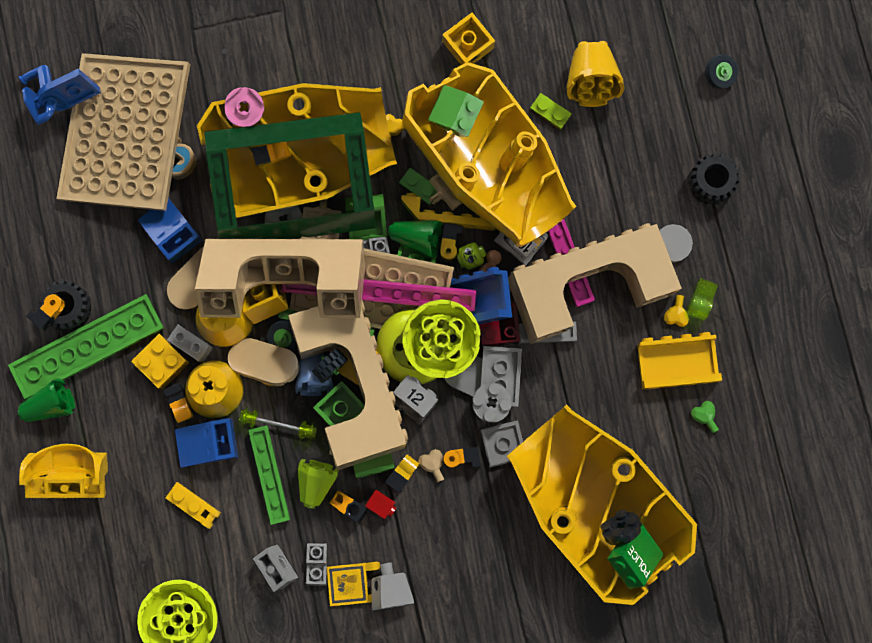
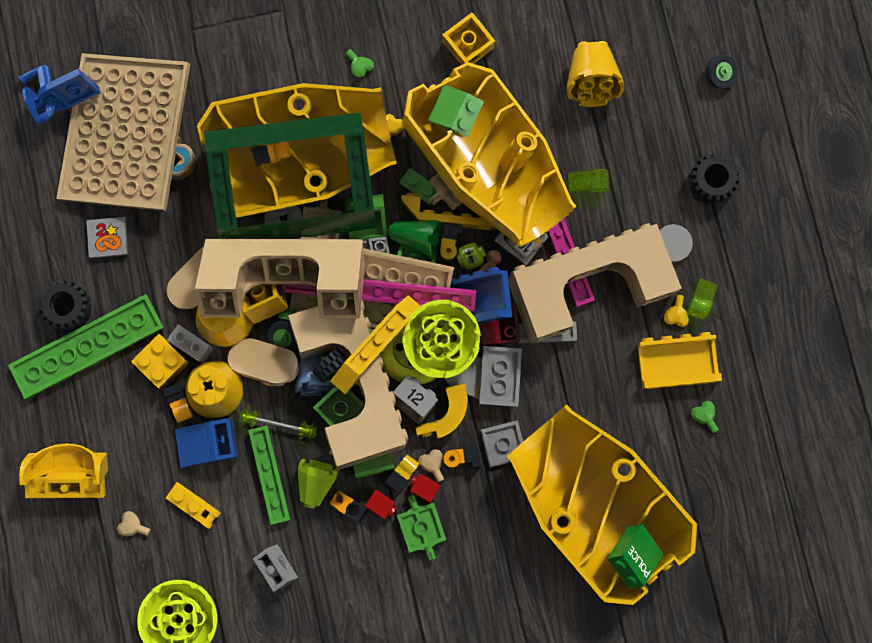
green cone [18,378,75,422] -> none
leg [26,294,65,331] -> none
blue slope [138,198,203,264] -> none
bright pink plate [224,87,264,127] -> none
light grey slope [306,544,327,586] -> none
yellow flag [327,562,380,606] -> none
light grey torso [371,563,414,611] -> none
light grey plate [473,383,511,422] -> none
lime plate [530,93,572,130] -> none
black plate [600,509,642,545] -> none
none -> light grey tile [87,217,128,259]
none -> tan rock [117,511,151,536]
none -> yellow slope [330,295,420,395]
none -> bright green rock [346,49,374,78]
none -> bright green plate [397,495,446,561]
none -> red brick [409,474,440,503]
none -> yellow arch [415,382,468,438]
none -> clear neon green plate [568,168,609,193]

